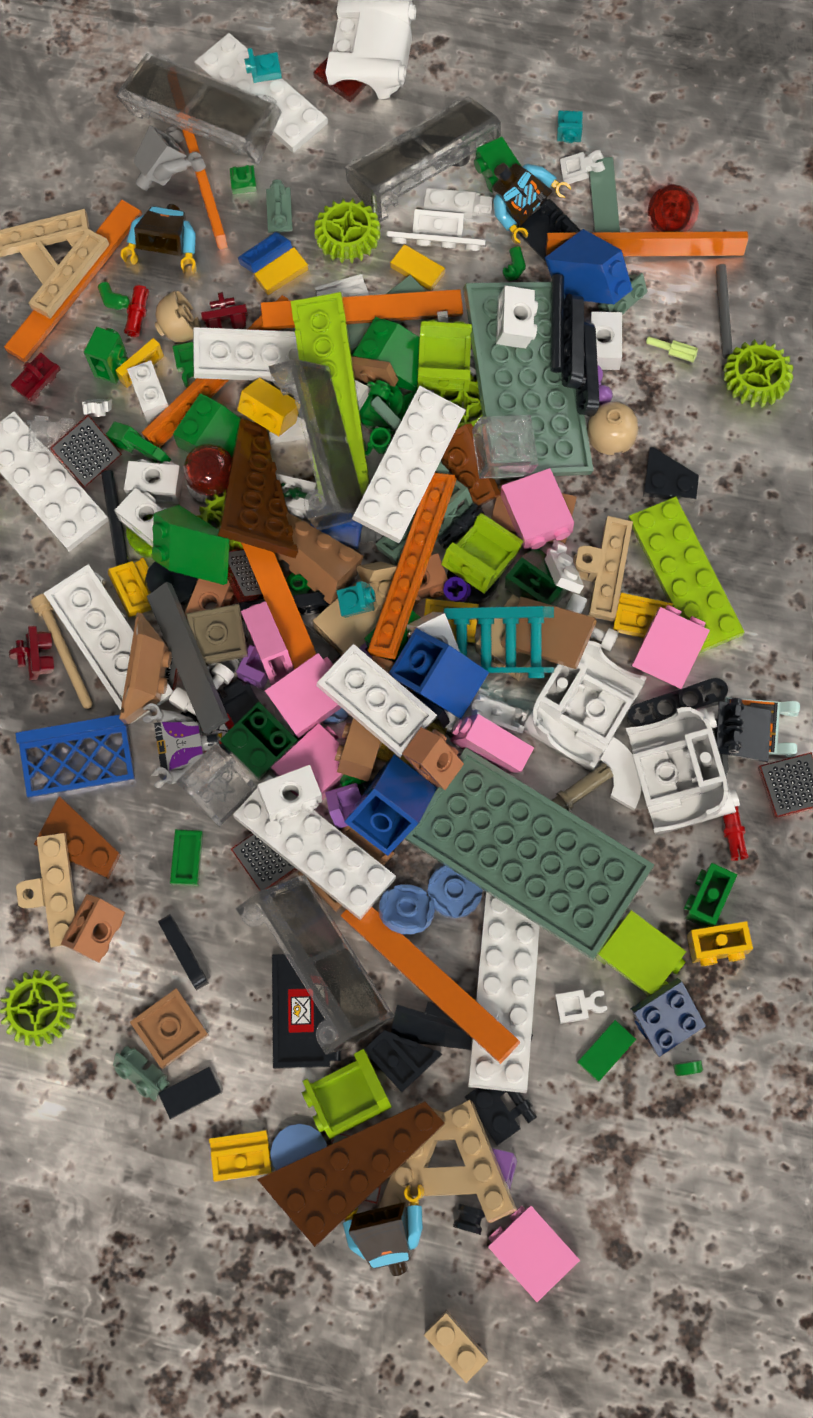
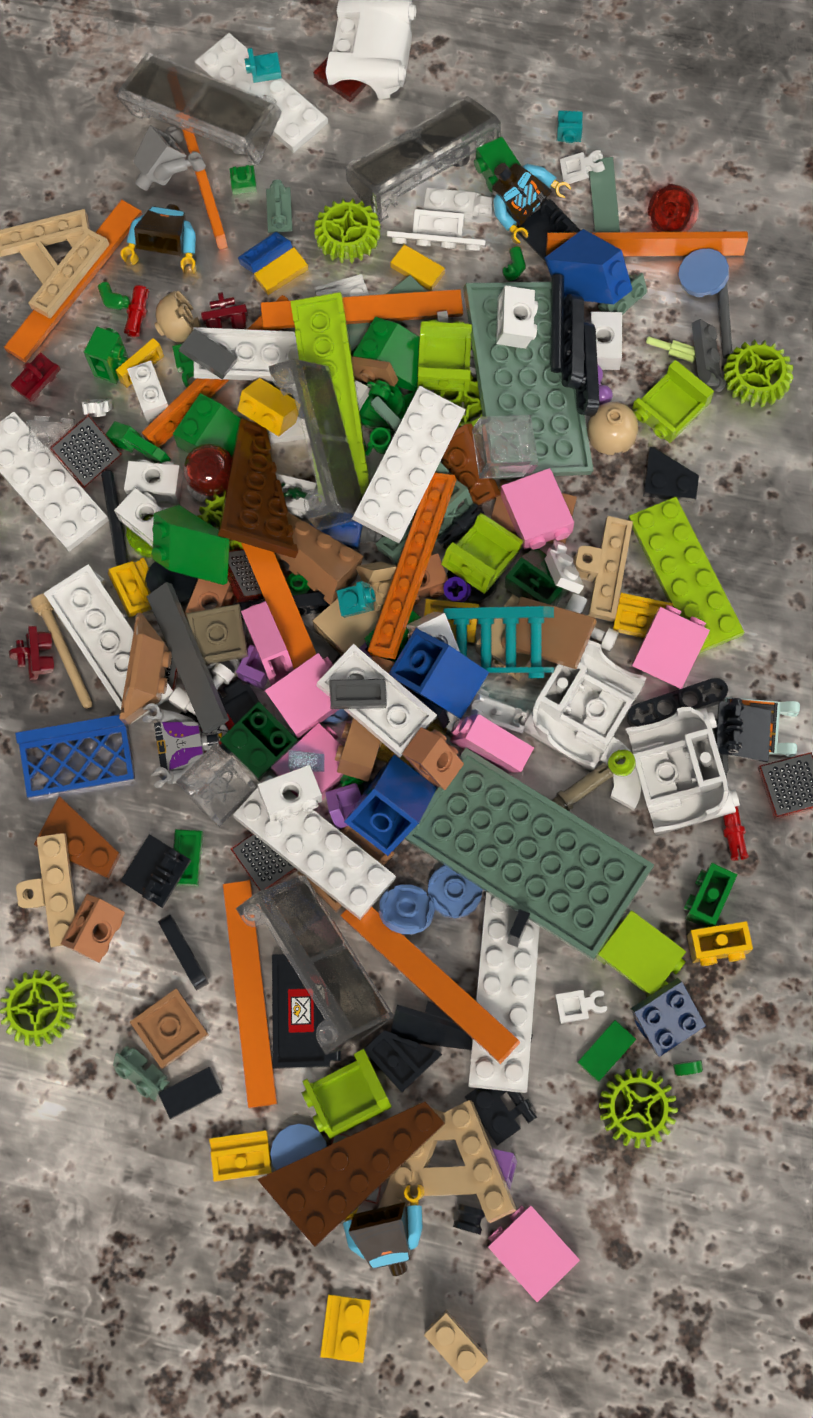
none -> black hinge [121,834,191,908]
none -> dark grey tile [179,329,237,380]
none -> orange tile [223,880,278,1109]
none -> clear light blue piece [288,750,325,772]
none -> yellow plate [320,1294,371,1363]
none -> dark grey tile [329,679,387,709]
none -> black tile [507,909,530,948]
none -> lime gear [598,1068,678,1148]
none -> lime plate [608,750,636,776]
none -> lime panel [632,359,714,443]
none -> medium blue tile [678,249,729,297]
none -> dark grey plate [692,319,726,392]

